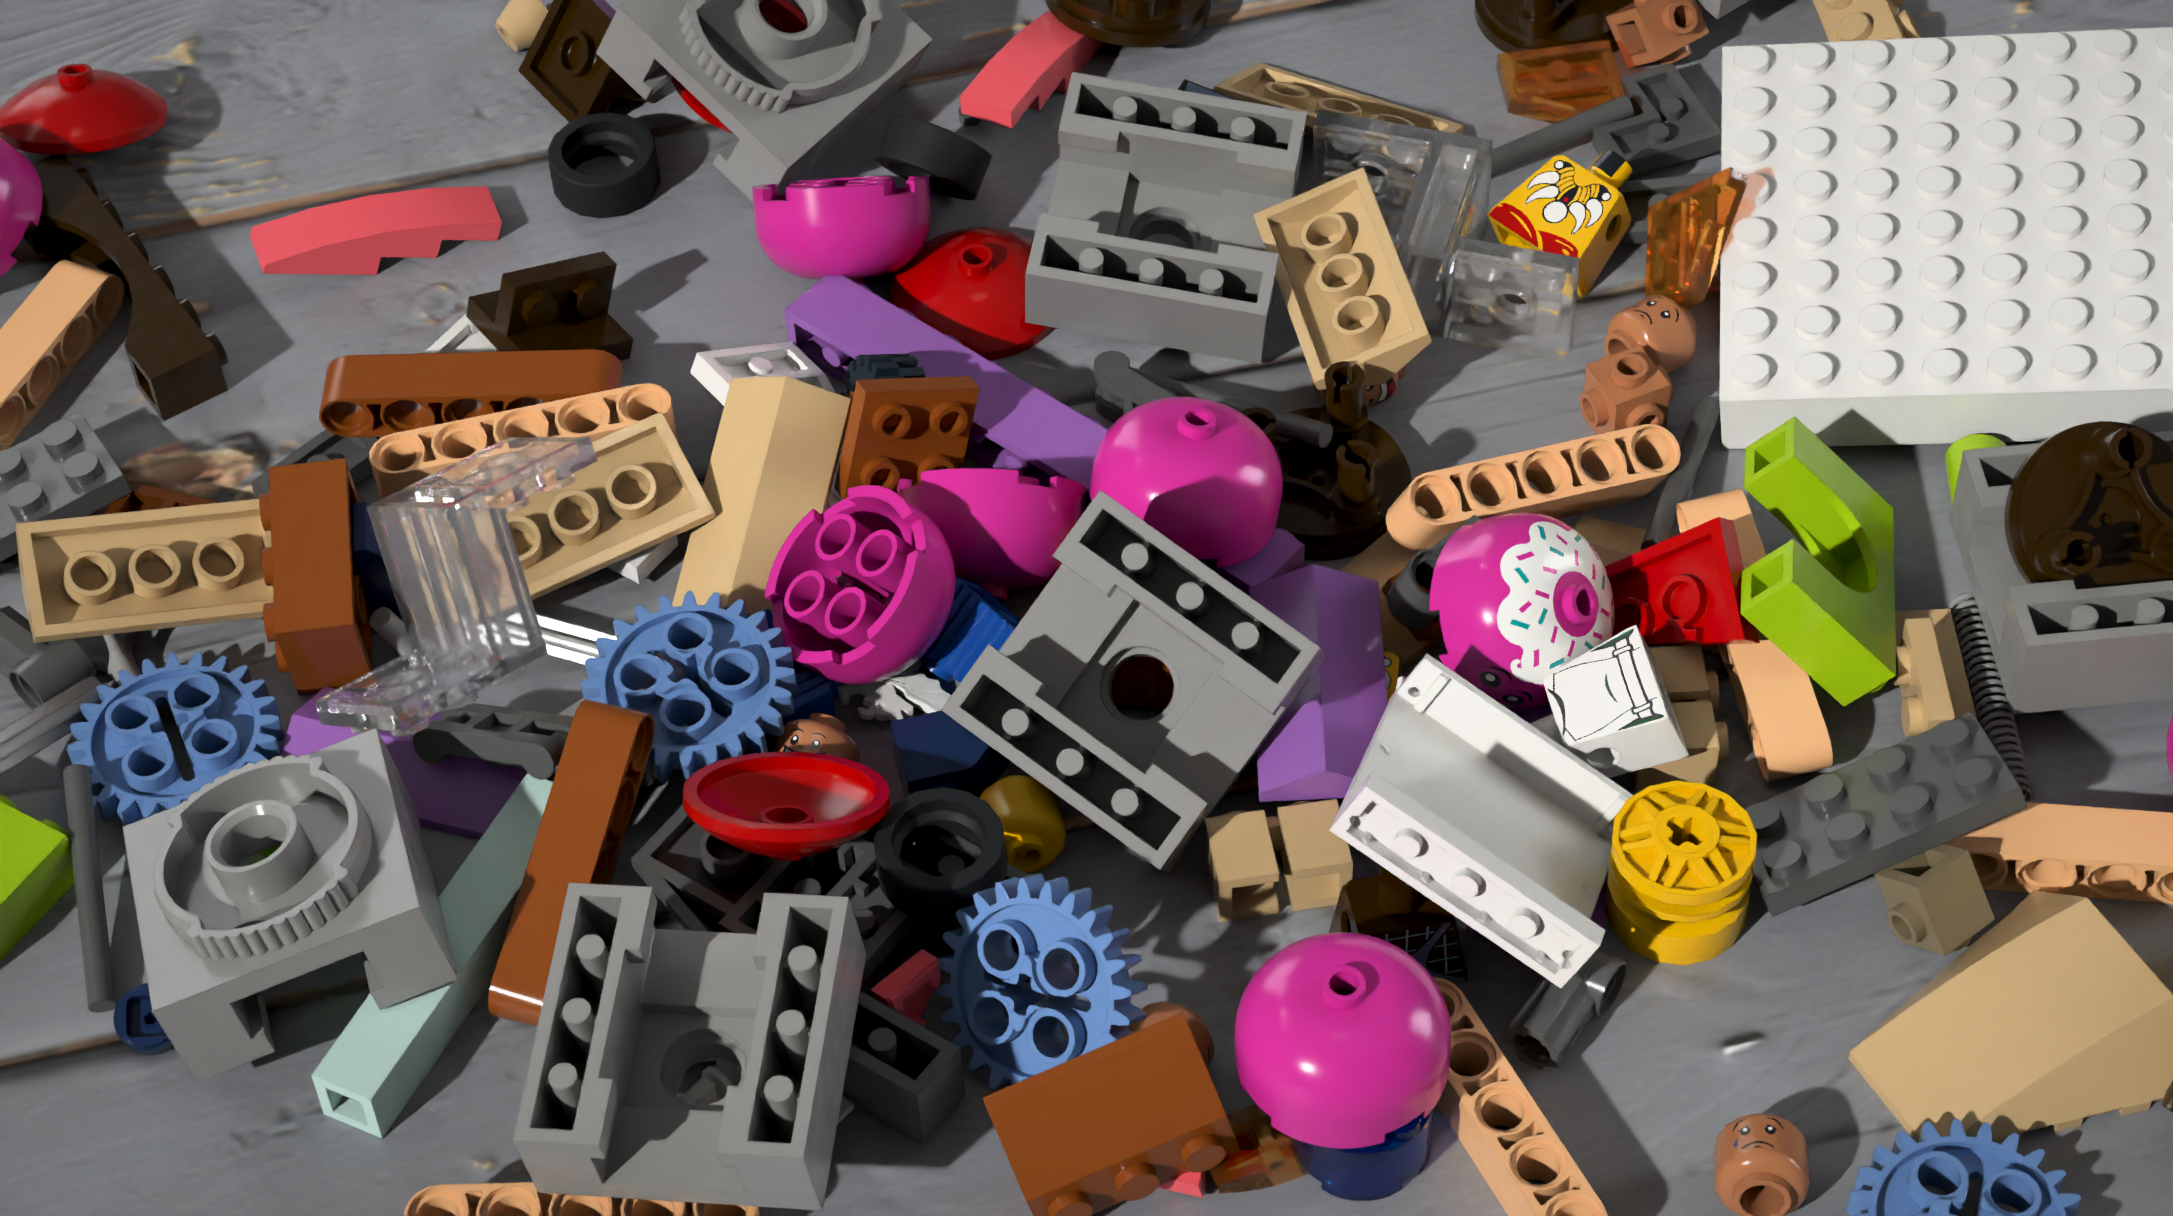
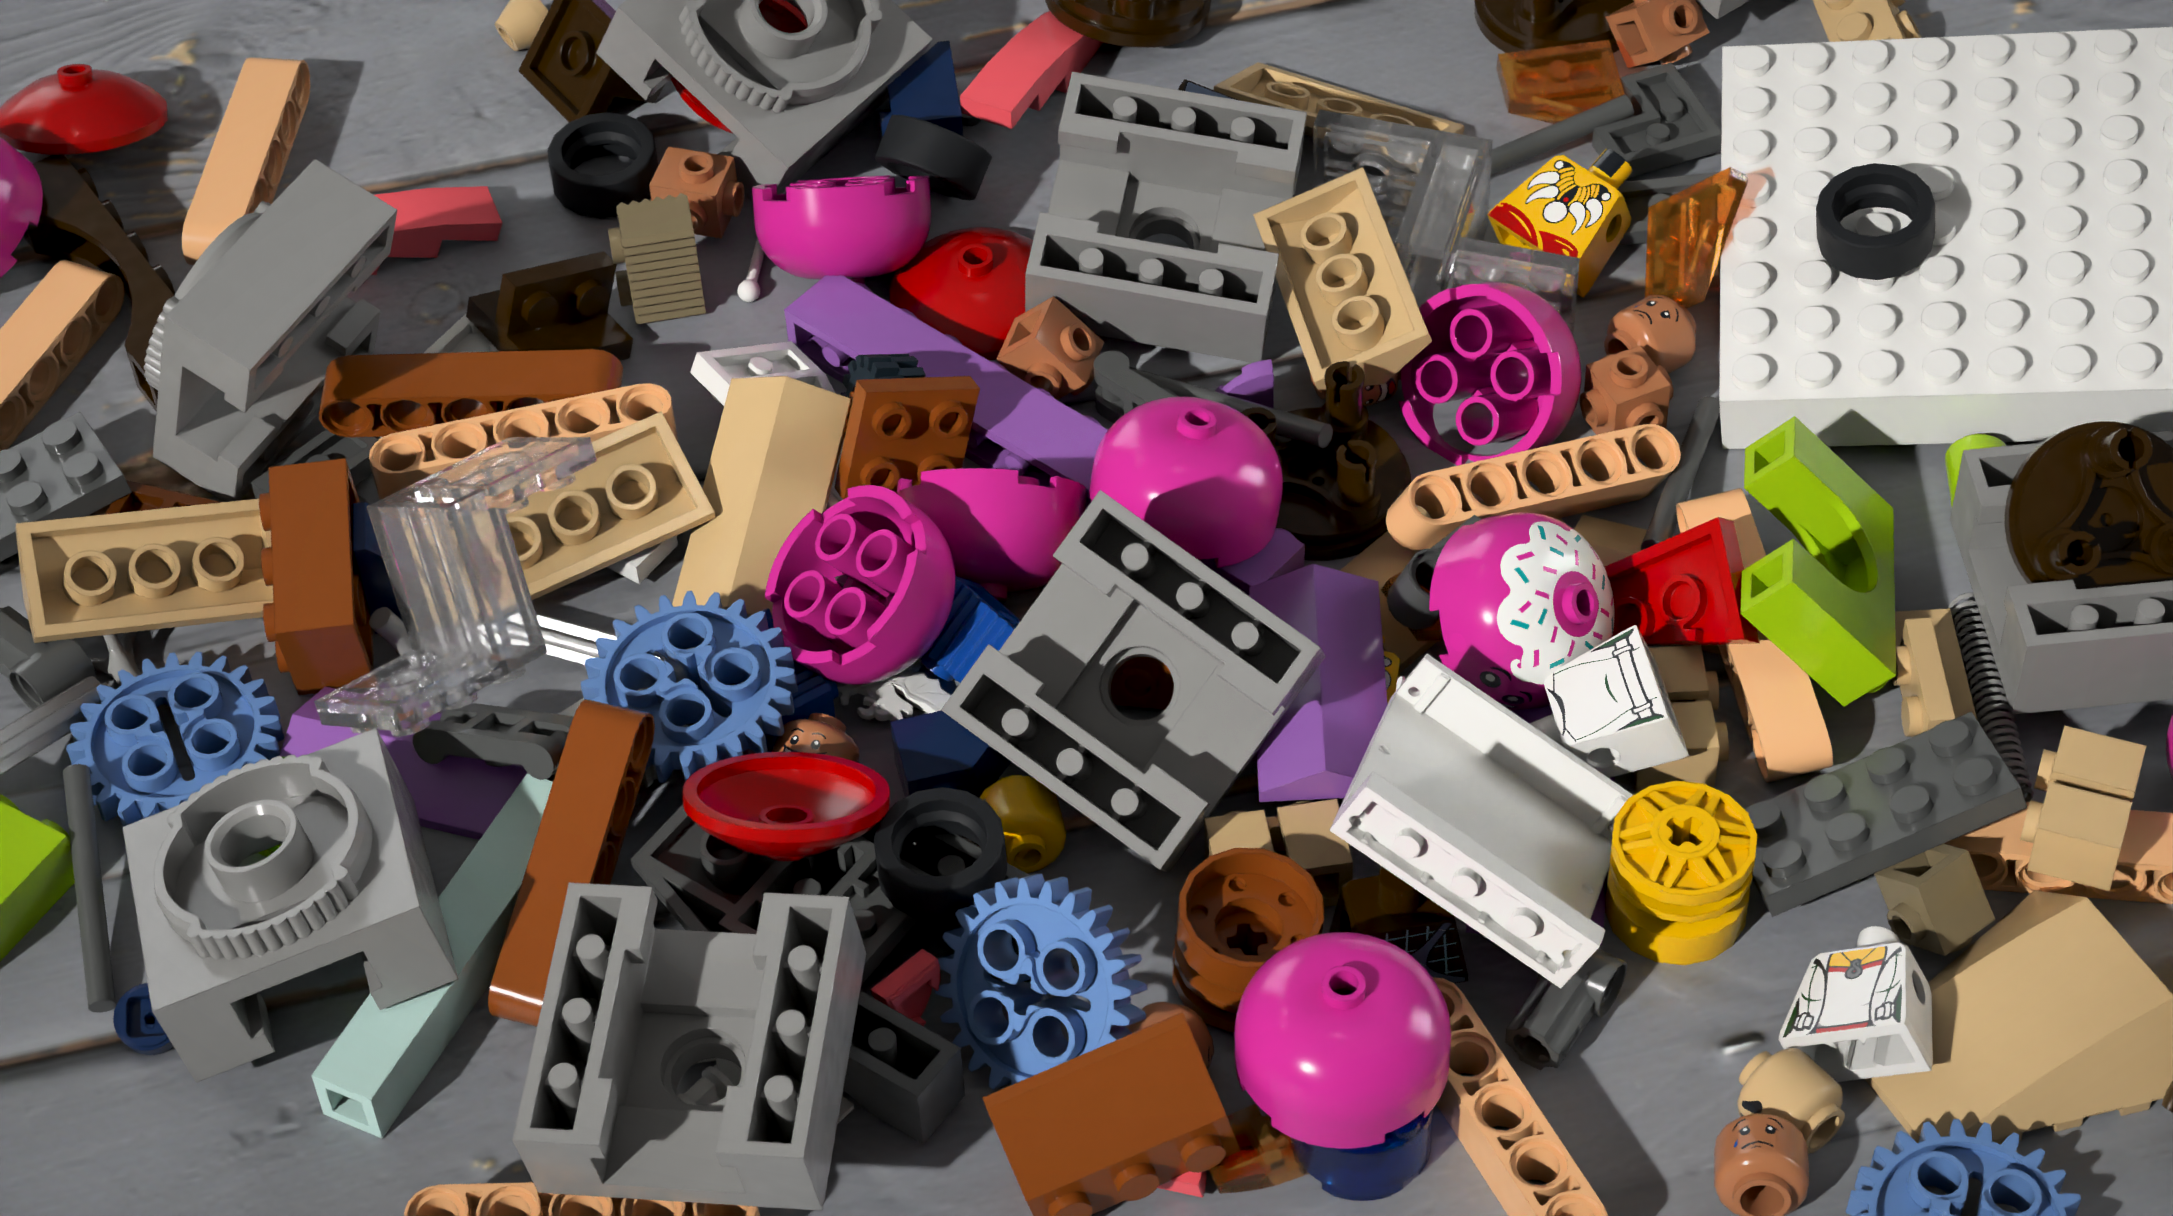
none -> light grey piece [144,159,397,502]
none -> light nougat beam [182,57,310,265]
none -> dark tan brick [608,193,706,325]
none -> nougat brick [649,146,745,239]
none -> white hinge [737,239,765,303]
none -> dark blue slope [879,41,964,138]
none -> nougat brick [996,296,1104,400]
none -> dark orange wheel [1172,848,1324,1032]
none -> medium lavender tile [1215,359,1274,408]
none -> dark pink cylinder [1398,282,1582,466]
none -> tan head [1737,1048,1845,1154]
none -> white torso [1778,926,1933,1082]
none -> black tyre [1816,163,1935,280]
none -> tan piece [2020,726,2146,891]

